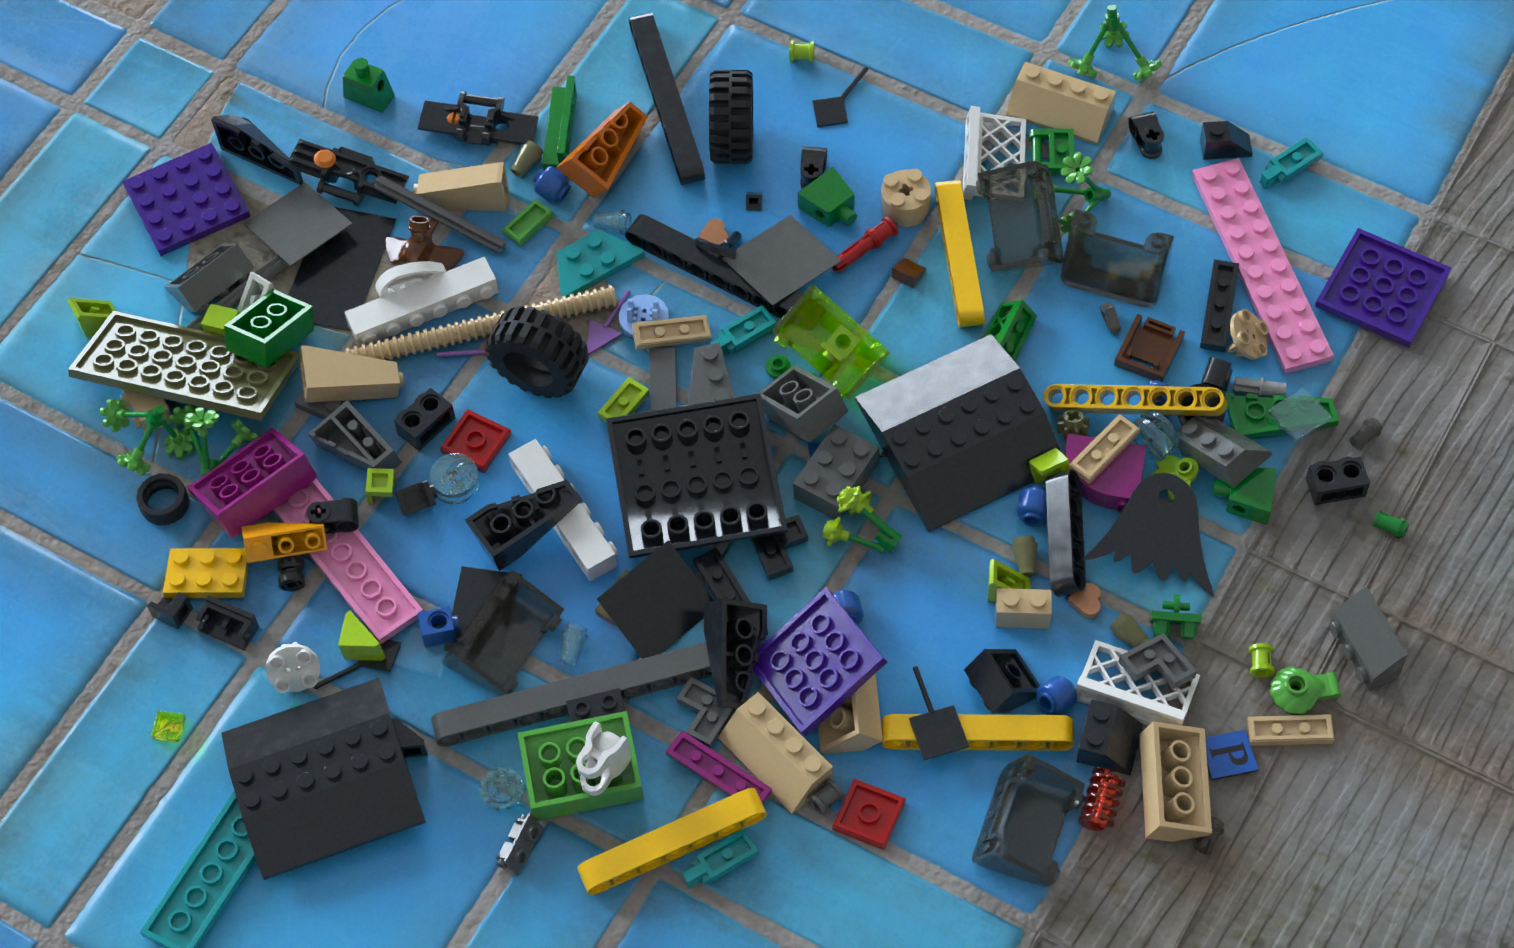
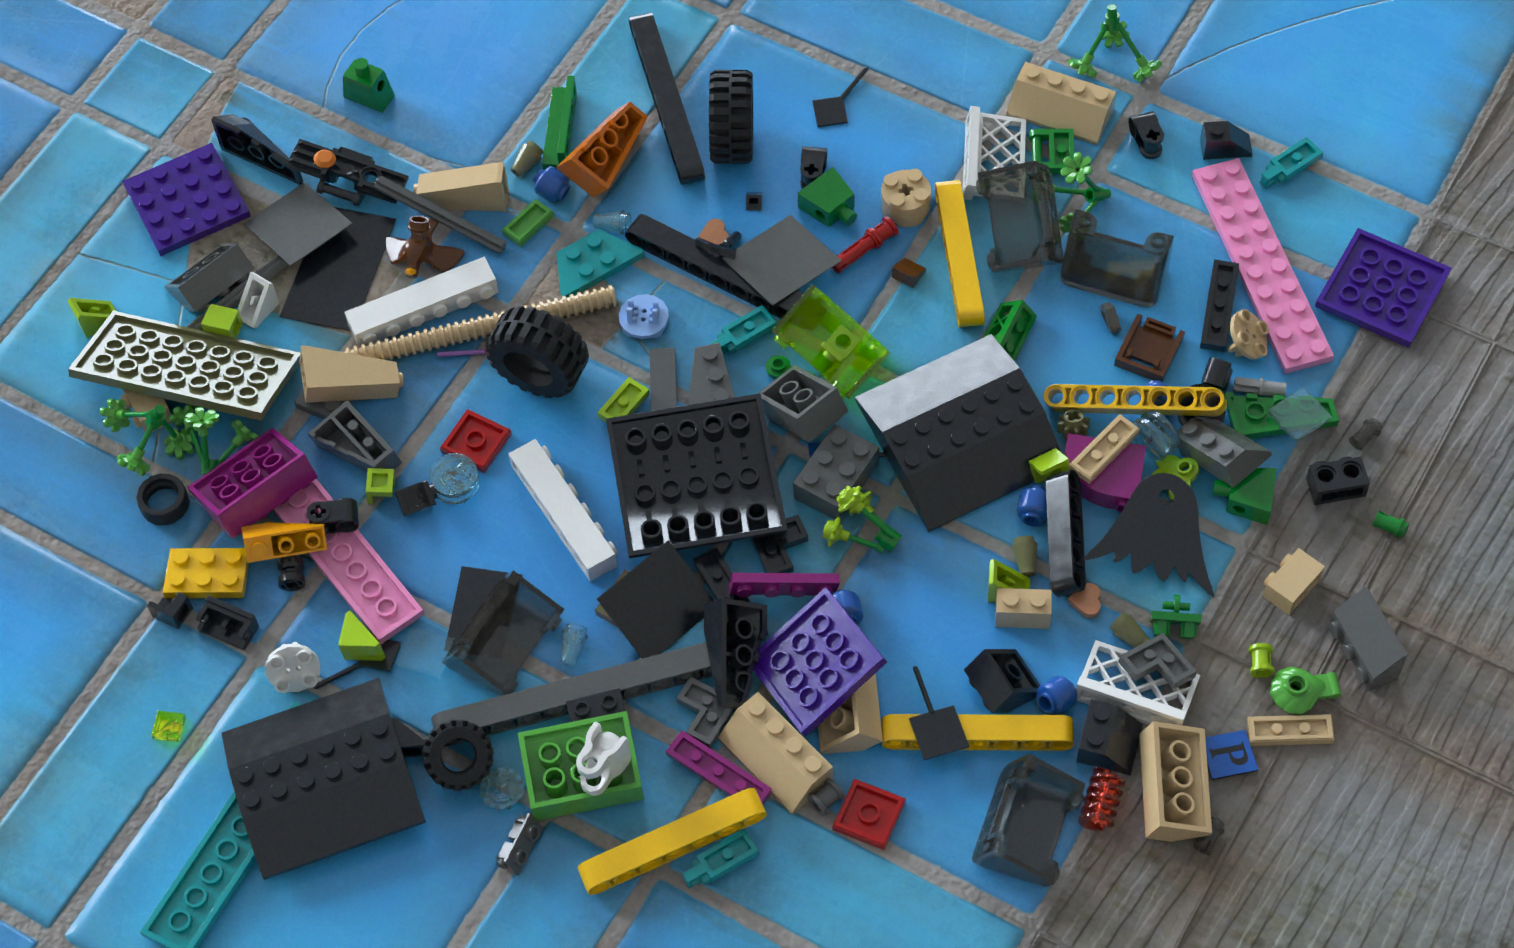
green brick [224,289,314,368] -> none
white piece [376,261,446,298] -> none
black brick [394,388,456,451] -> none
black piece [418,91,539,146] -> none
blue brick [418,606,460,648] -> none
black wedge [465,480,582,571] -> none
medium lavender piece [587,290,631,355] -> none
tan tile [632,315,712,350] -> none
lime bush [789,40,815,63] -> none
none -> black tyre [422,719,494,791]
none -> magenta plate [729,573,840,598]
none -> tan brick [1263,548,1325,615]

